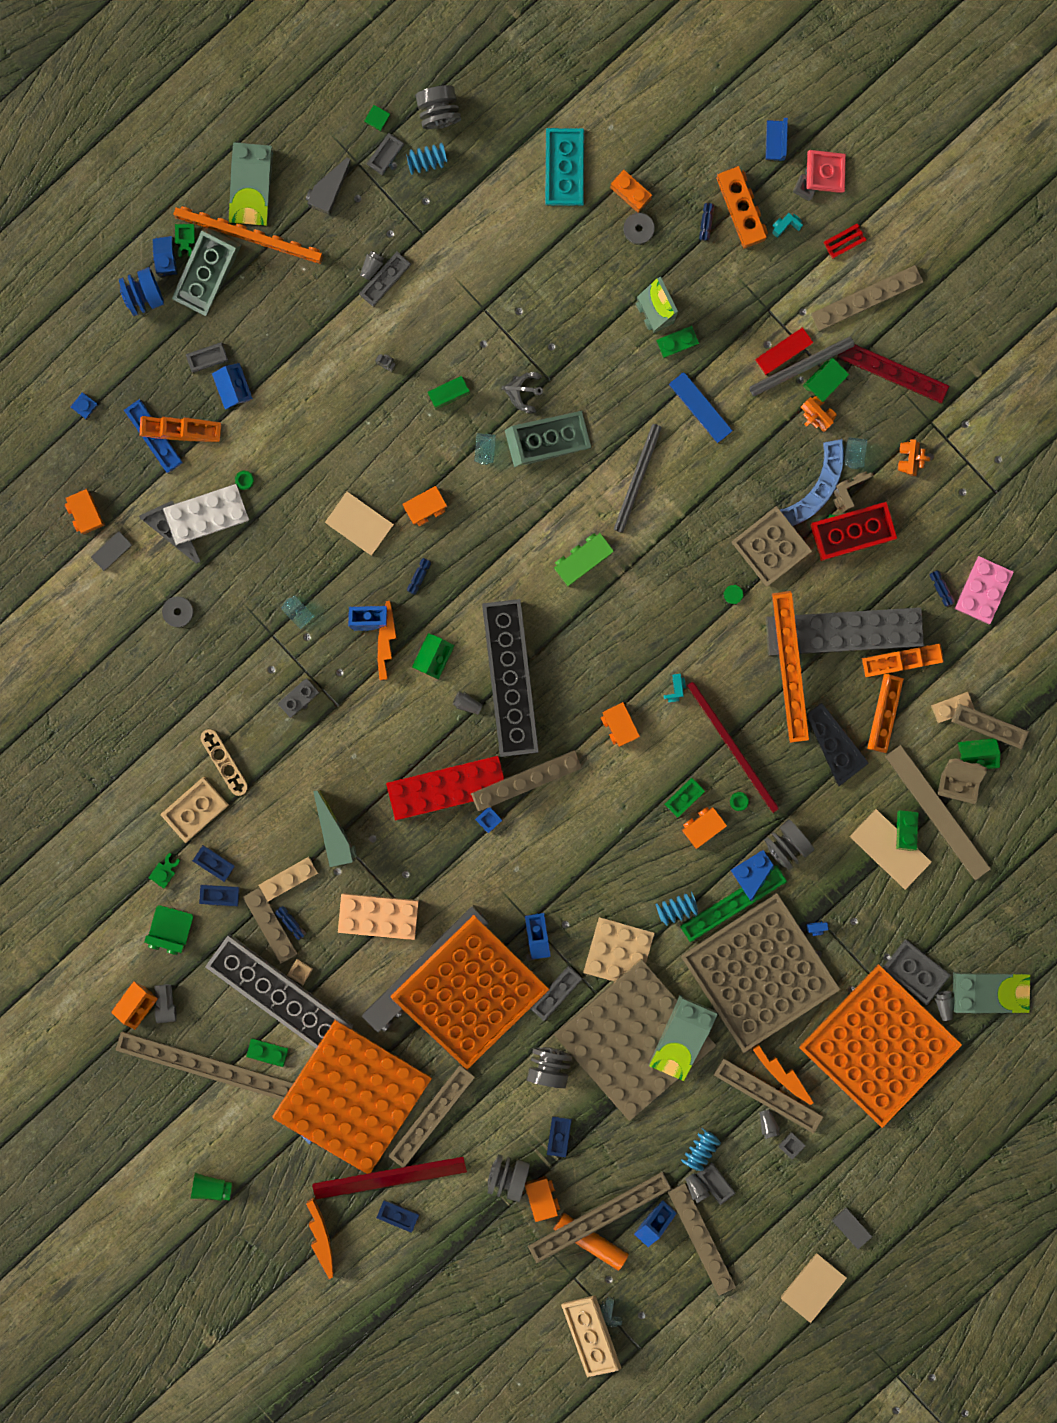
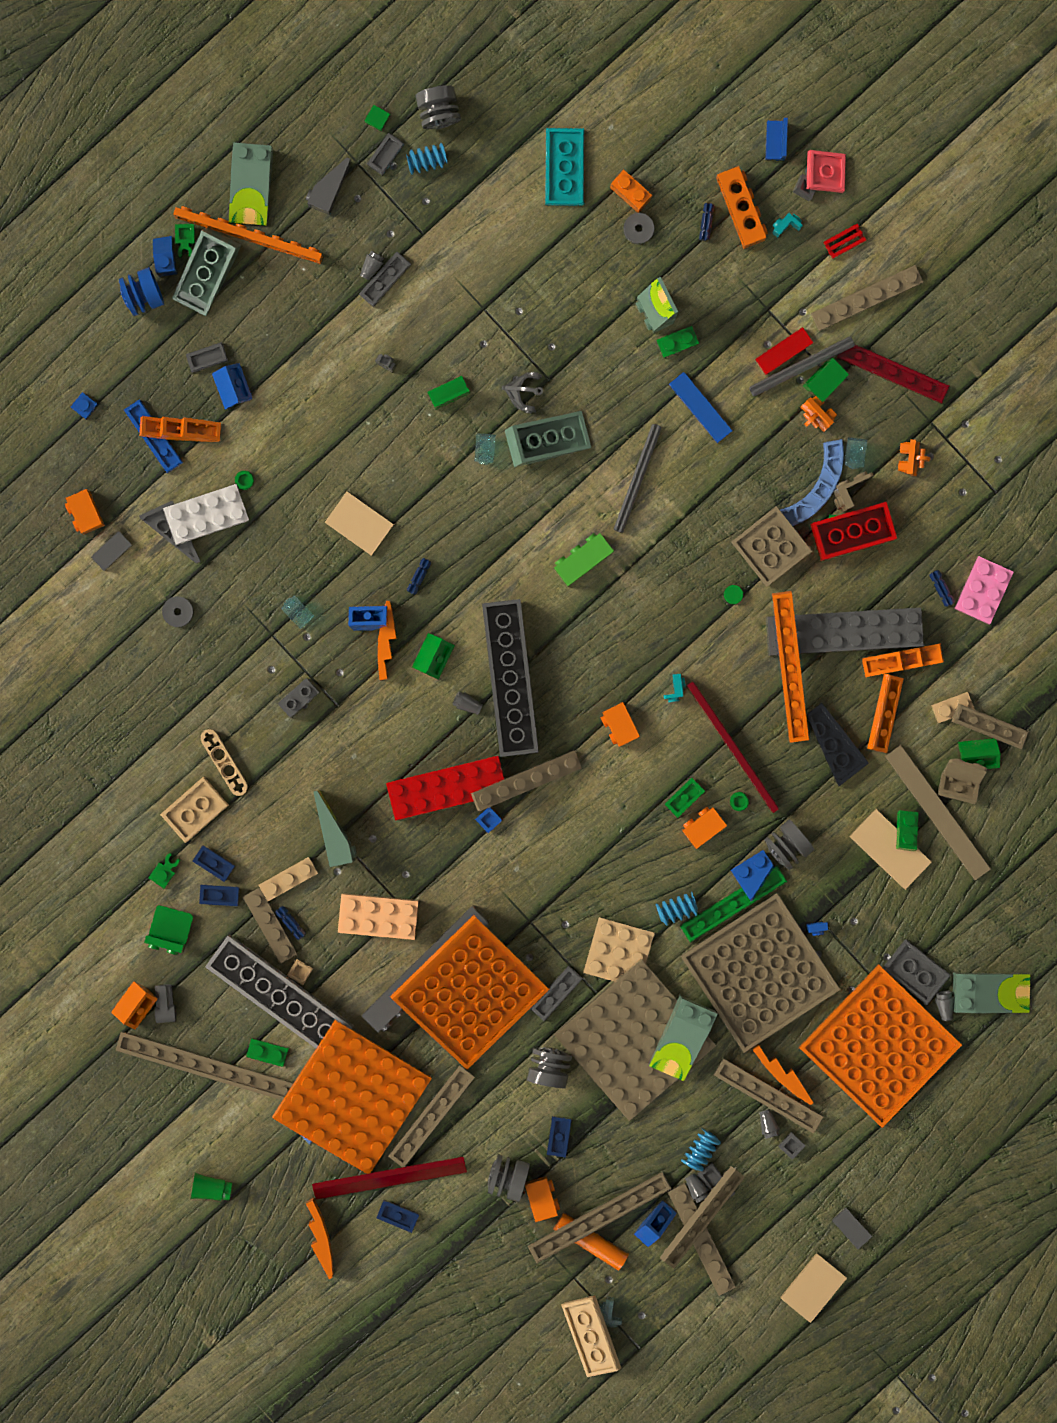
orange brick [402,486,447,526] -> none
blue slope [525,913,551,960] -> none
none -> dark tan plate [660,1166,745,1269]

